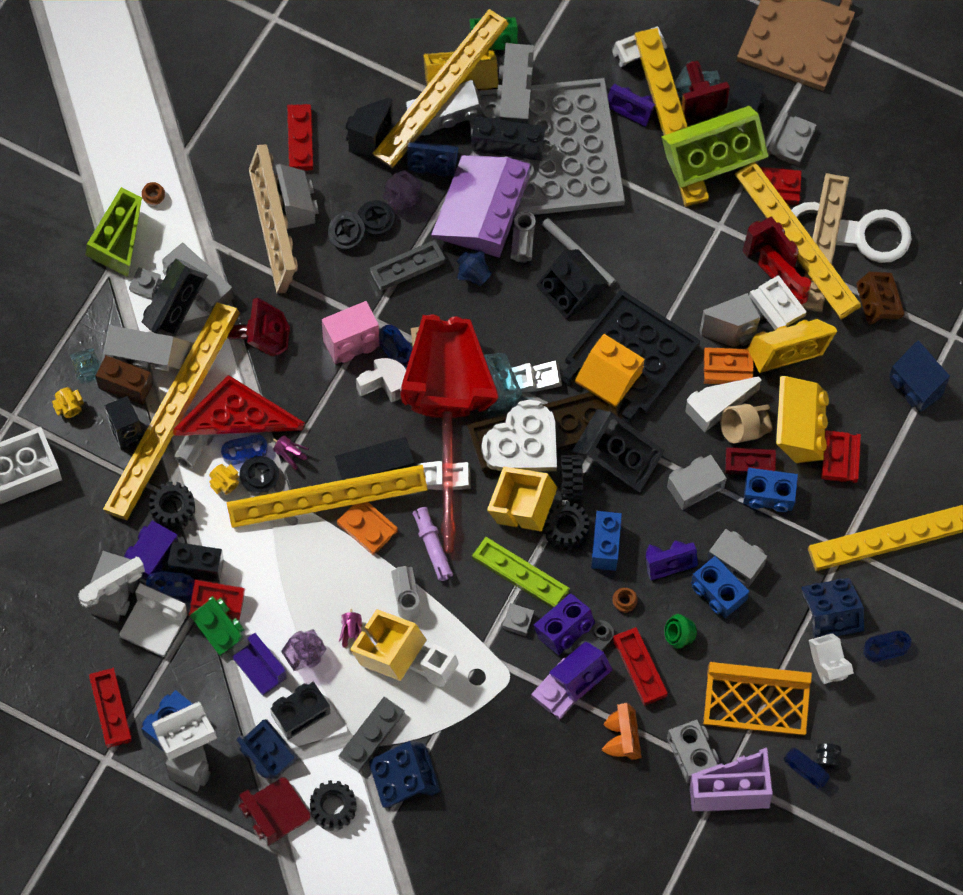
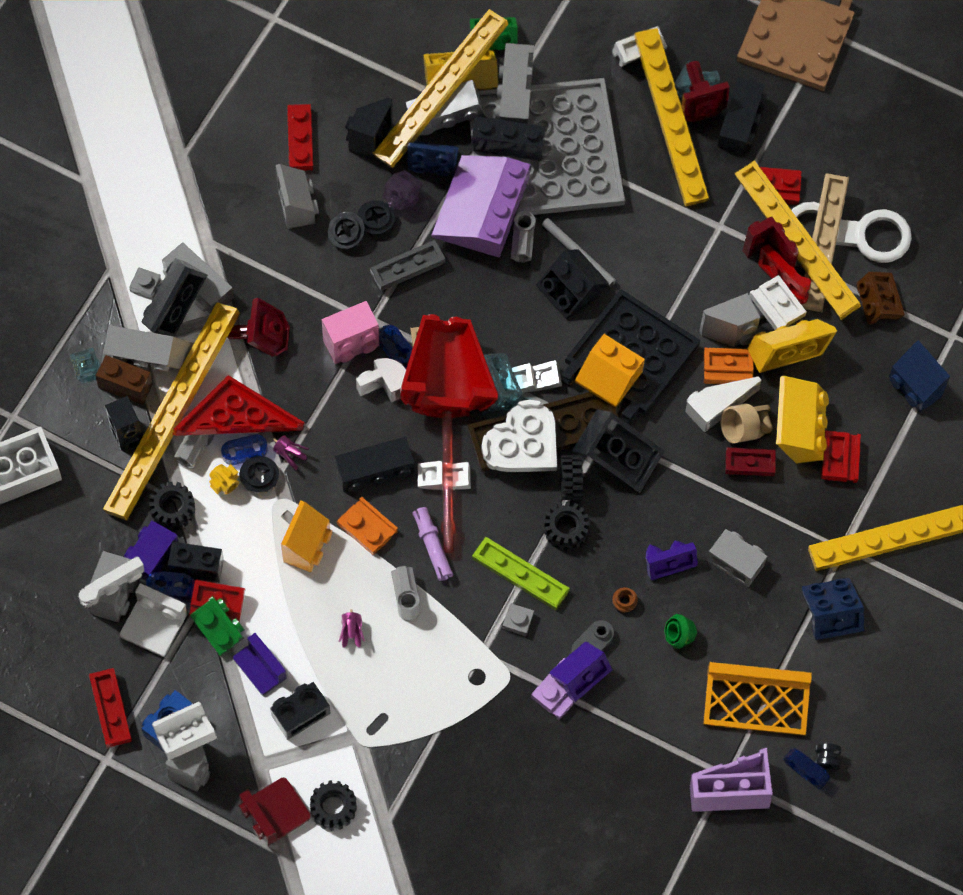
yellow gear [52,387,84,418] -> none
lime wedge [85,187,142,277] -> none
dark orange plate [141,182,165,205] -> none
yellow tile [227,465,428,528] -> none
dark blue bracket [236,719,298,779] -> none
tan plate [249,144,298,294] -> none
clear purple brick [281,629,327,672] -> none
dark grey plate [338,696,405,773] -> none
yellow piece [350,609,427,681] -> none
dark blue bracket [369,741,440,808] -> none
white brick [409,644,459,686] -> none
dark blue rock [456,250,492,287] -> none
yellow piece [487,467,558,531] -> none
dark purple brick [534,593,595,656] -> none
blue brick [591,511,622,571] -> none
orange tile [602,703,642,760] -> none
dark purple tile [608,84,656,126] -> none
red plate [613,627,668,706] -> none
lime slope [661,106,768,188] -> none
light grey brick [667,455,727,510] -> none
light grey brick [667,720,719,784] -> none
blue brick [691,556,750,618] -> none
blue brick [743,468,798,512] -> none
light grey plate [767,112,816,166] -> none
white brick [809,633,854,684] -> none
clear blue beam [863,630,911,662] -> none
none -> light orange slope [281,501,333,572]

